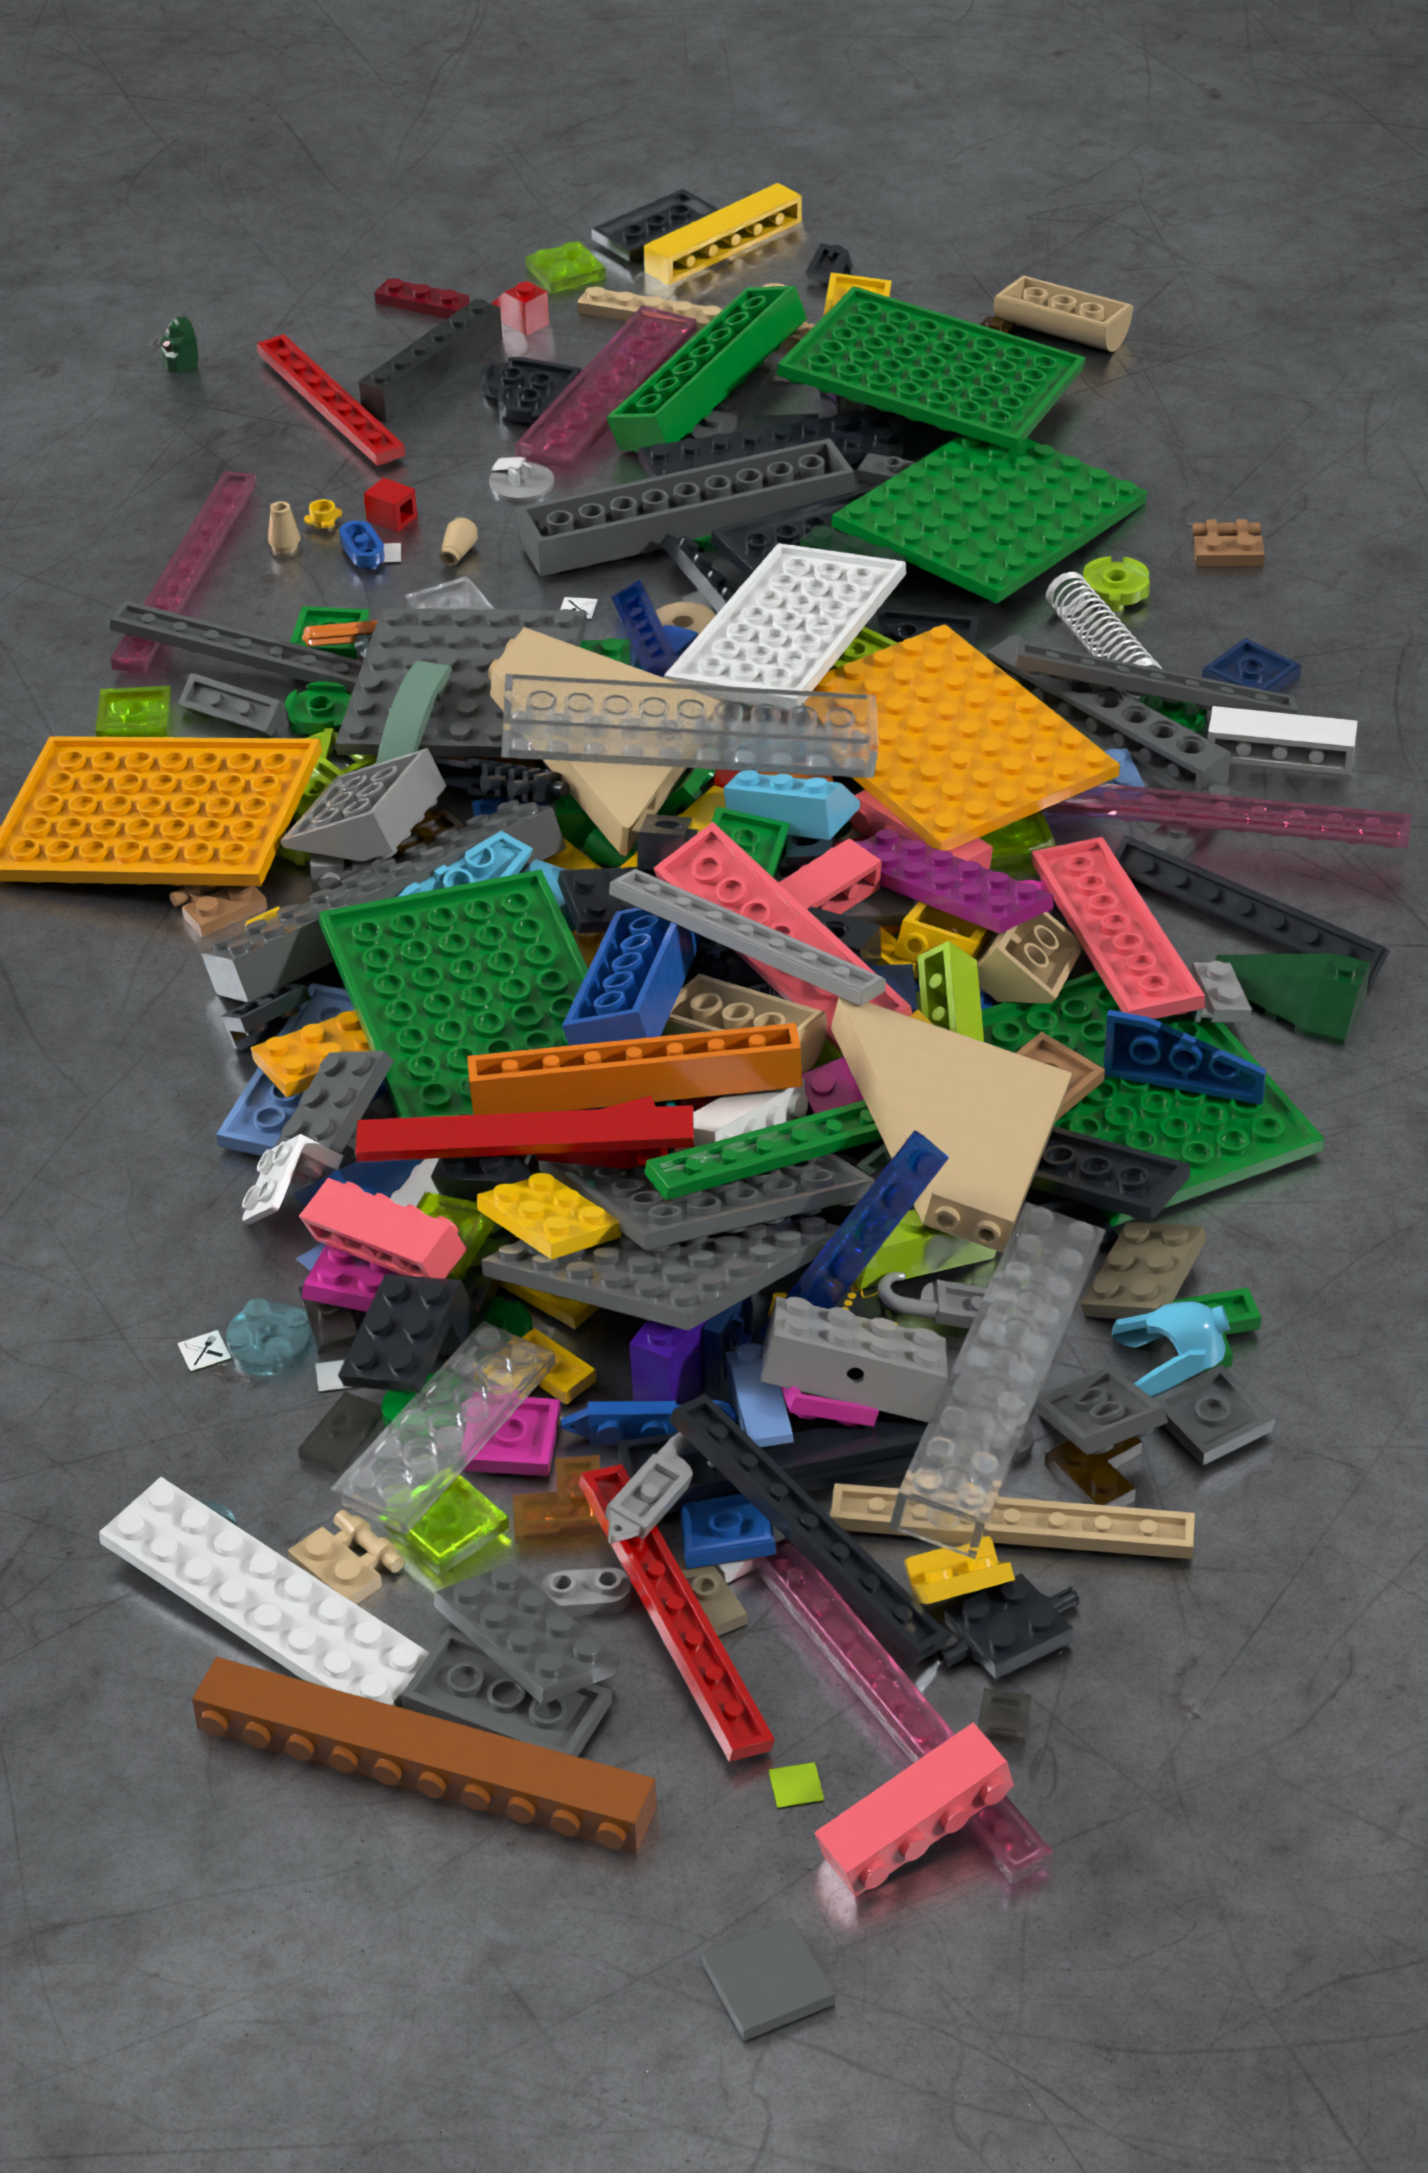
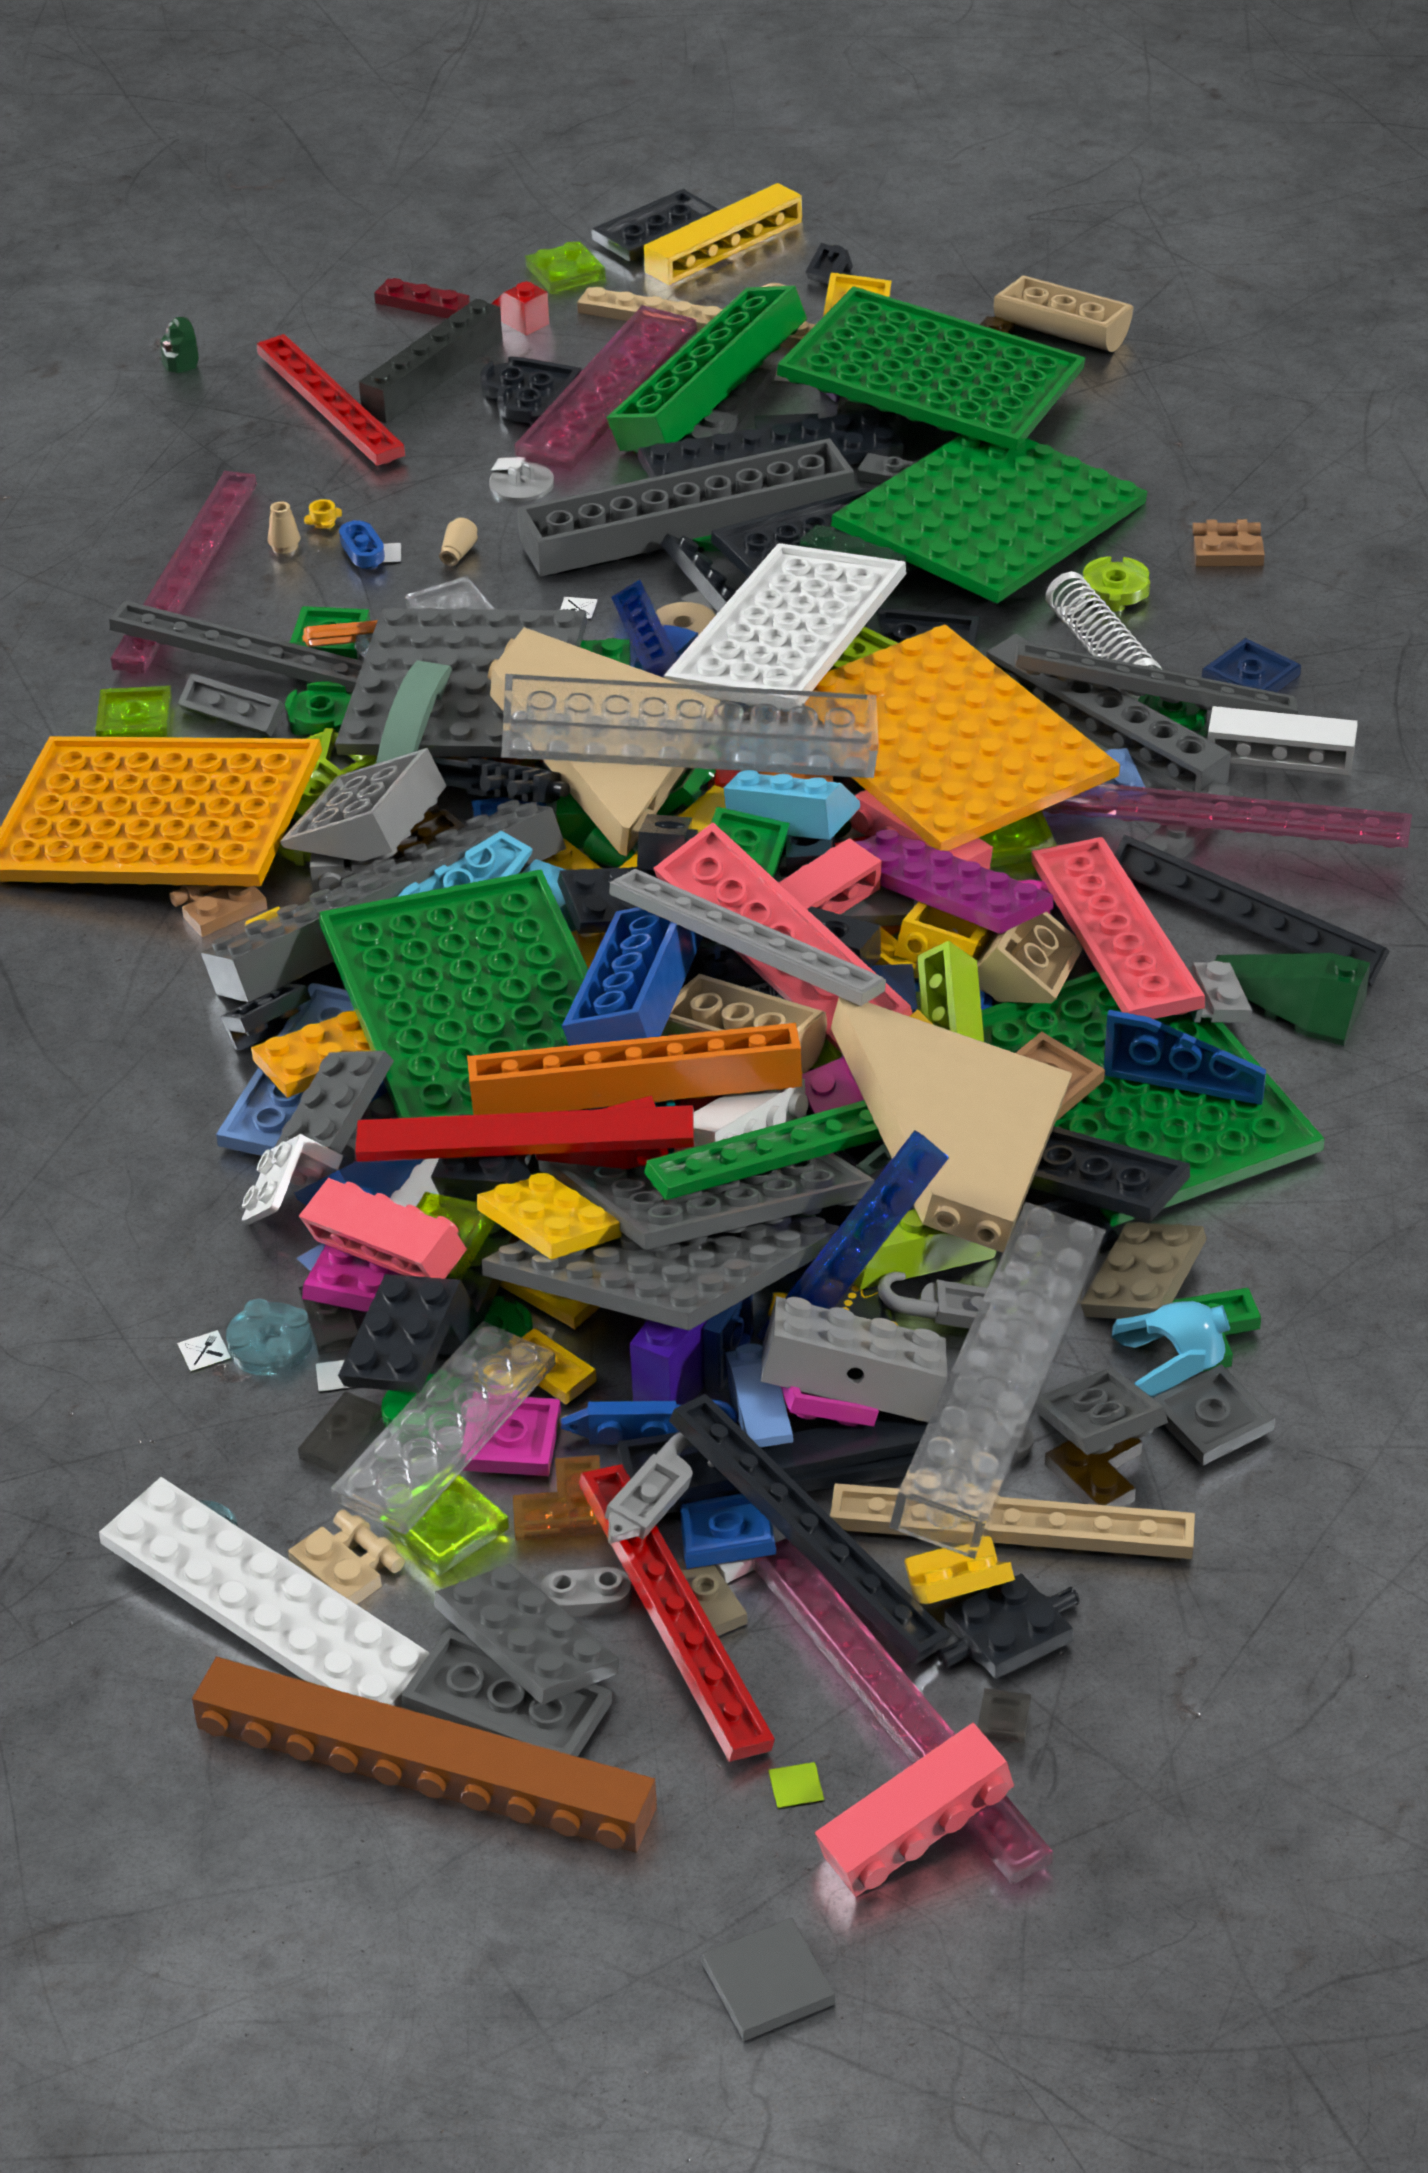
red brick [364,477,418,532] -> none

